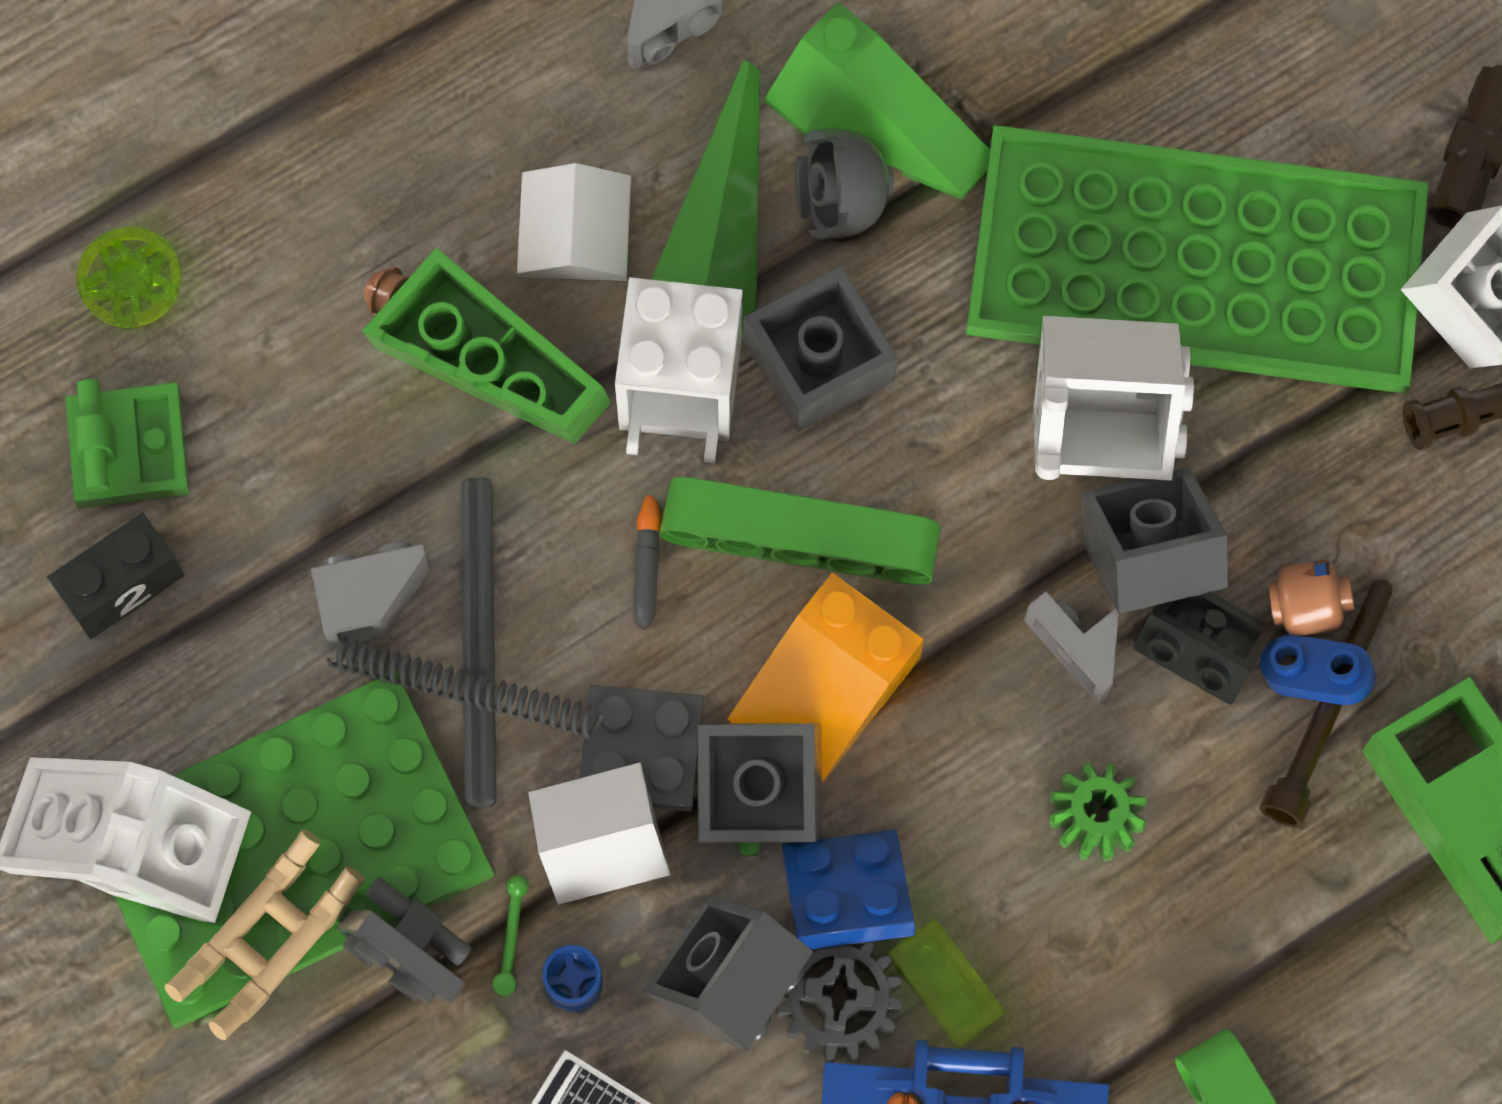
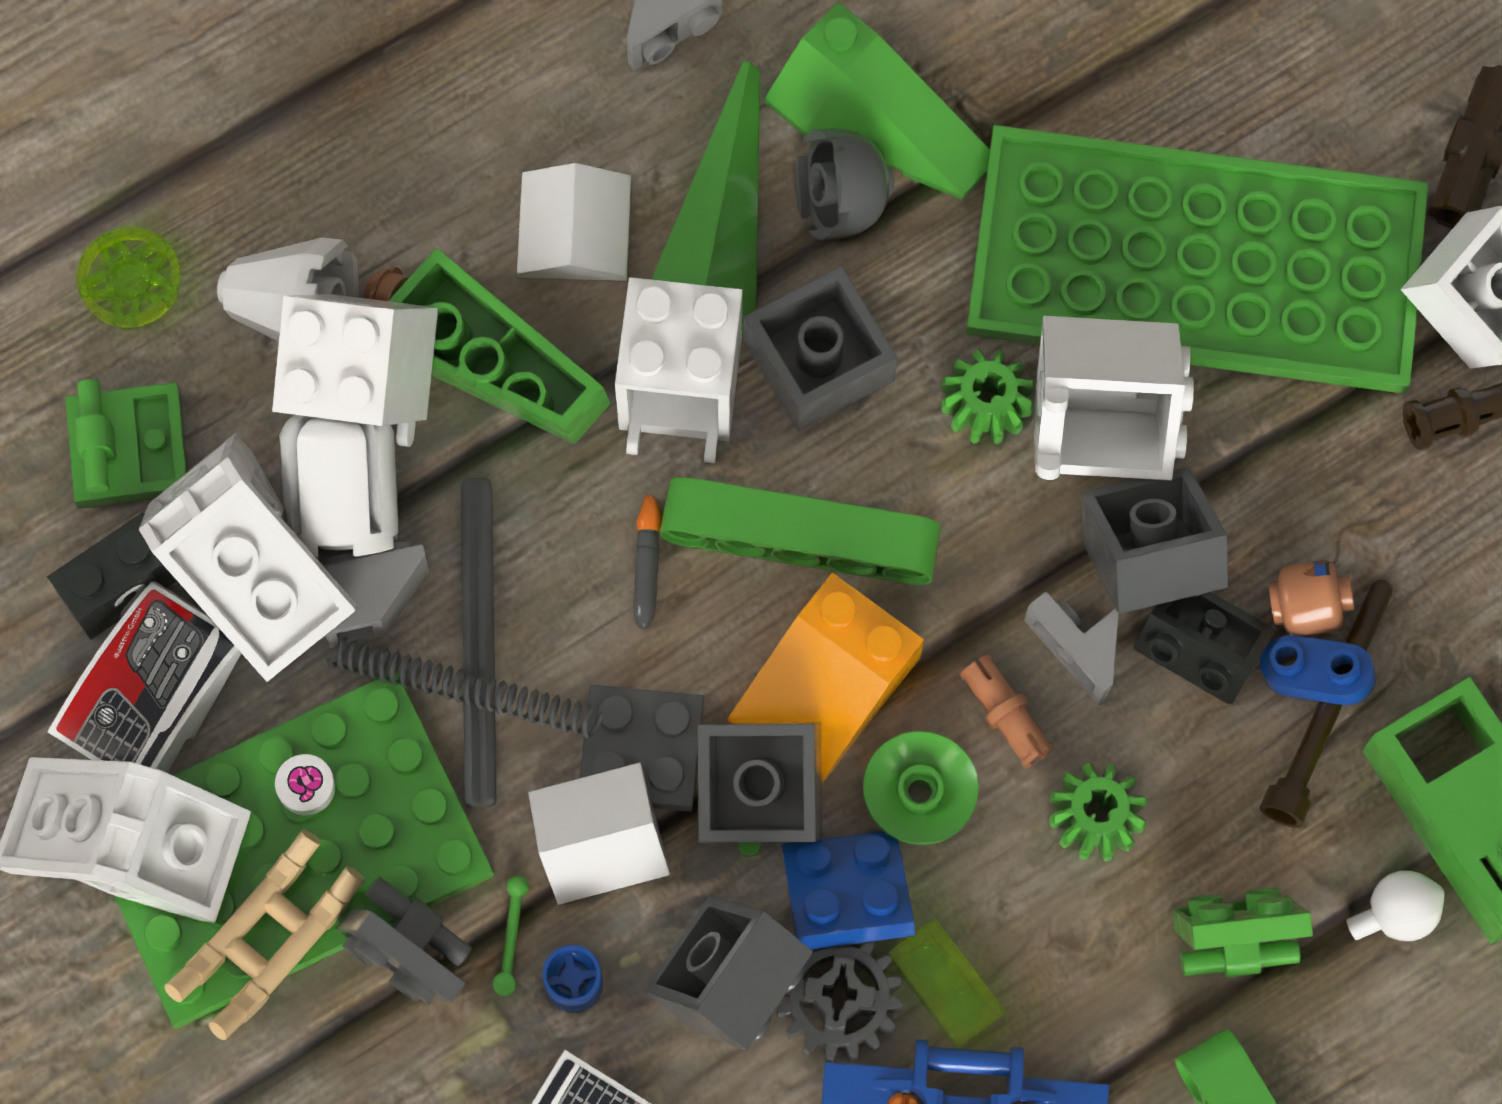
none -> slope [48,581,242,773]
none -> white bracket [139,433,357,682]
none -> white cone [217,237,359,342]
none -> white container [272,294,438,447]
none -> white tile [275,754,336,816]
none -> white cylinder [279,415,399,557]
none -> bright green dish [863,731,979,845]
none -> bright green gear [940,348,1035,445]
none -> nougat pin [960,654,1055,769]
none -> bright green plate [1172,888,1313,978]
none -> white piece [1346,871,1445,941]

